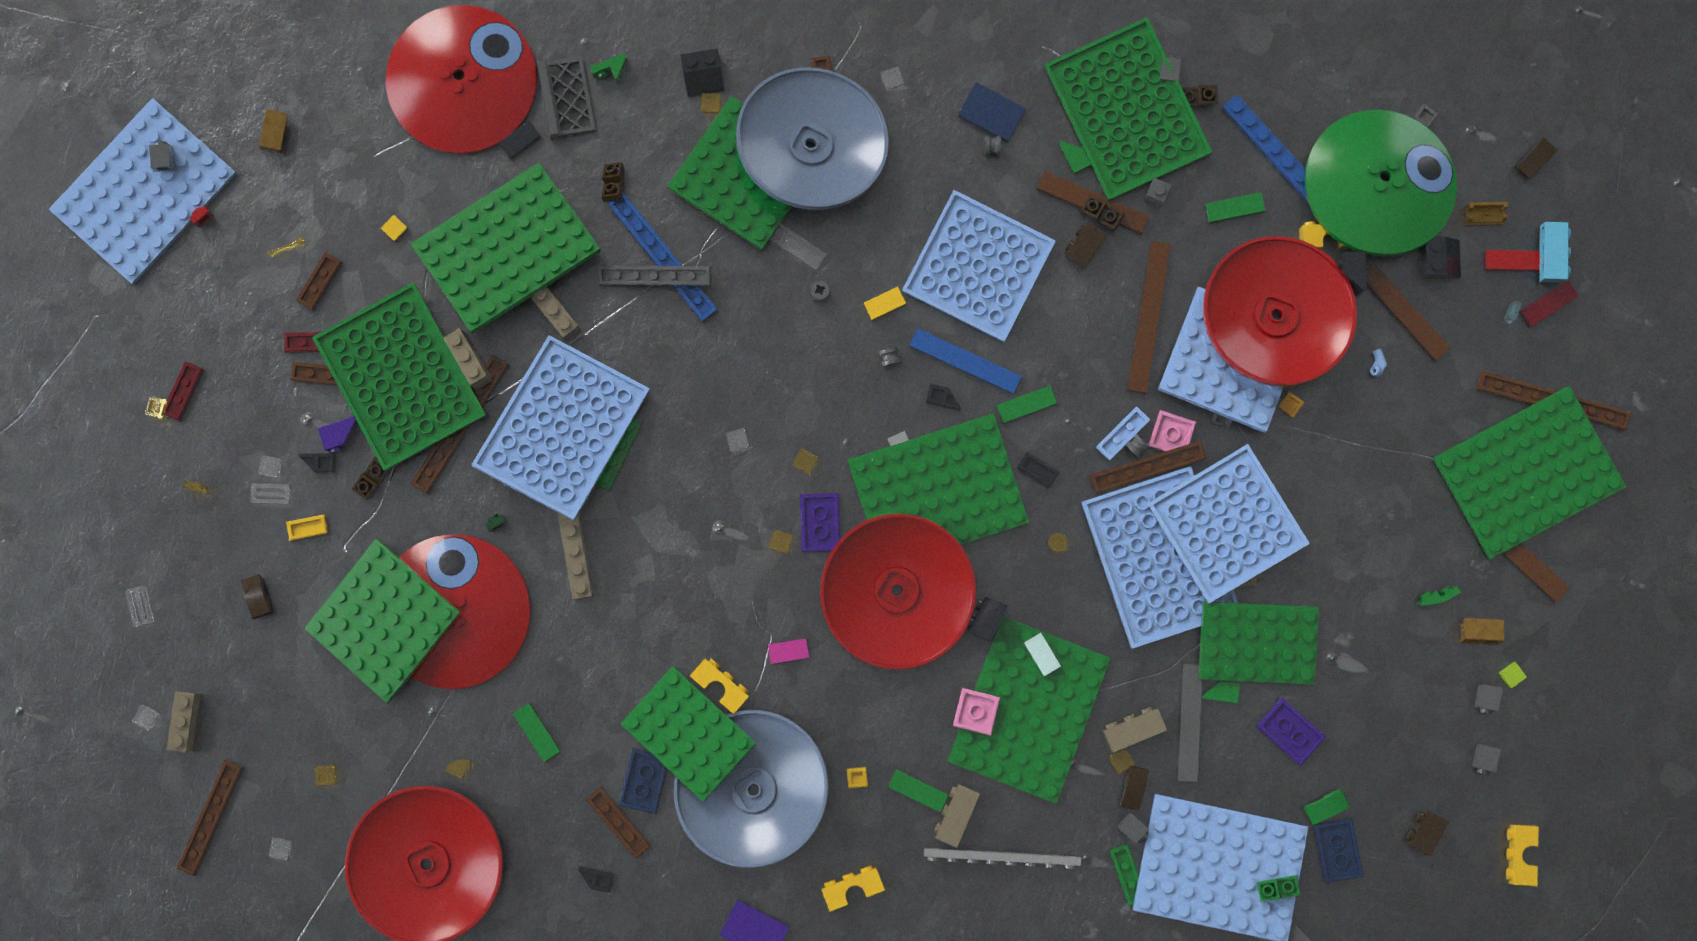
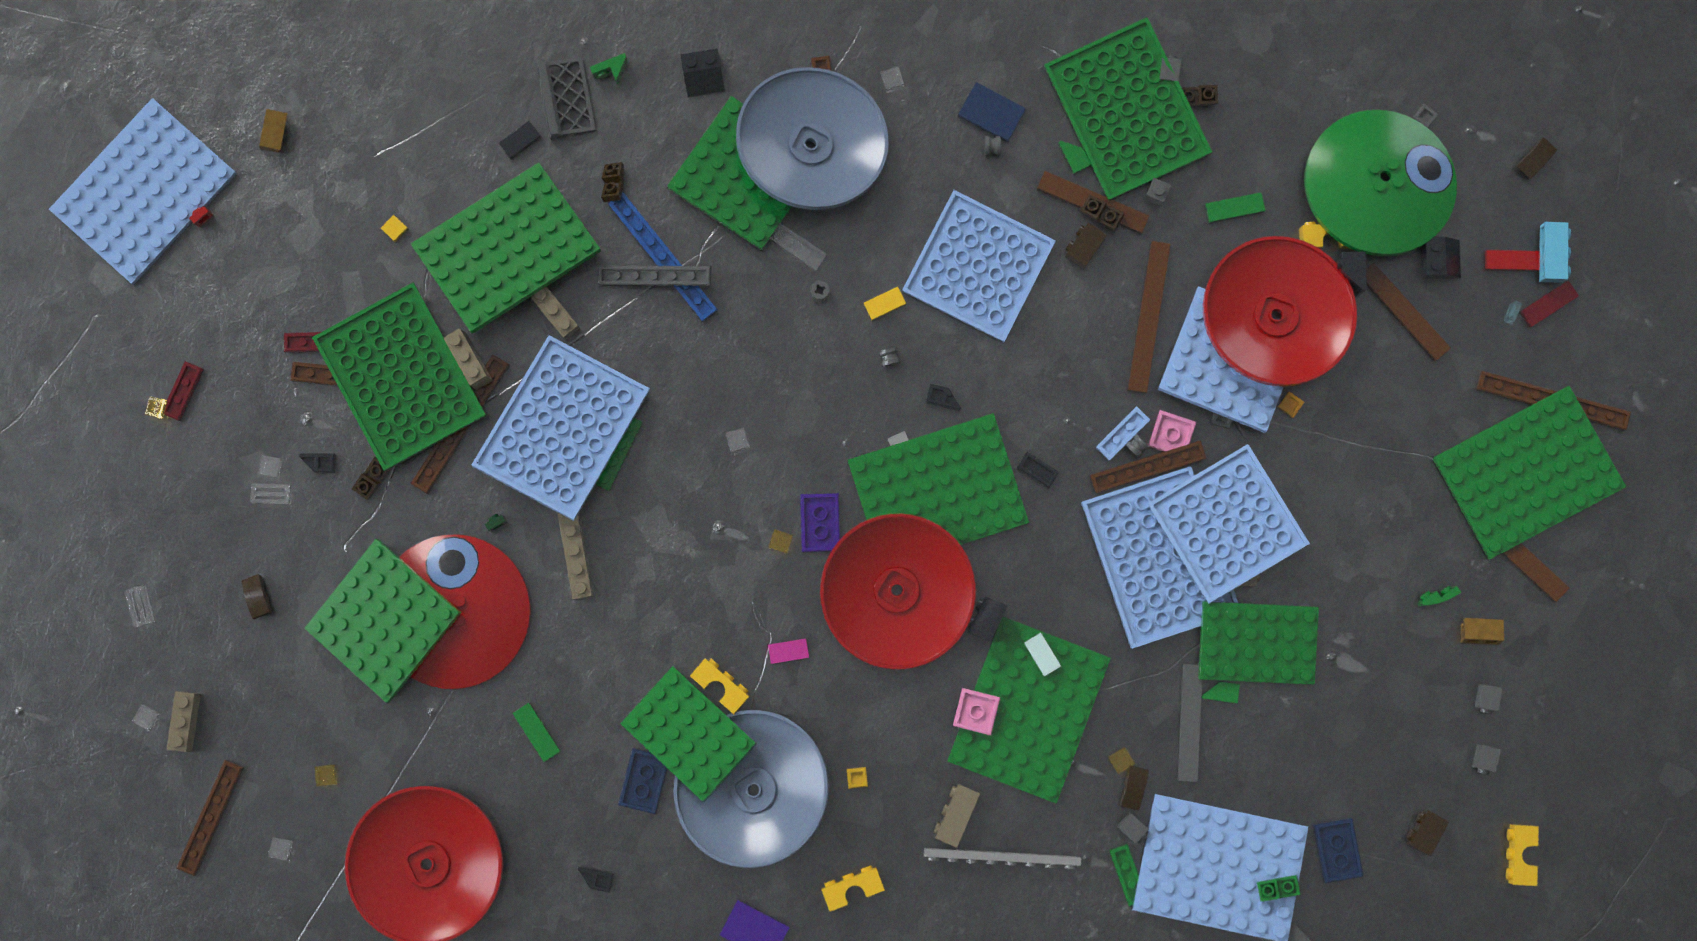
dark grey brick [149,141,175,172] -> none
clear yellow tile [183,480,208,494] -> none
clear yellow hinge [266,237,305,257] -> none
yellow tile [286,514,329,541] -> none
reddish brown tile [296,252,343,311] -> none
dark purple slope [318,416,358,454] -> none
red dish [386,5,538,154] -> none
clear yellow tile [444,759,471,779] -> none
reddish brown tile [586,787,651,859] -> none
clear yellow tile [701,93,721,114] -> none
clear yellow tile [792,448,818,474] -> none
green tile [888,769,949,813] -> none
blue tile [909,328,1021,394] -> none
green tile [996,386,1057,424] -> none
clear yellow tile [1048,533,1068,552] -> none
dark tan brick [1102,706,1167,752] -> none
blue plate [1222,94,1308,202] -> none
dark purple tile [1256,698,1326,766] -> none
green slope [1304,789,1350,825] -> none
light blue arm [1370,348,1387,377] -> none
pearl gold hinge [1464,202,1508,226] -> none
lime tile [1498,661,1527,689] -> none

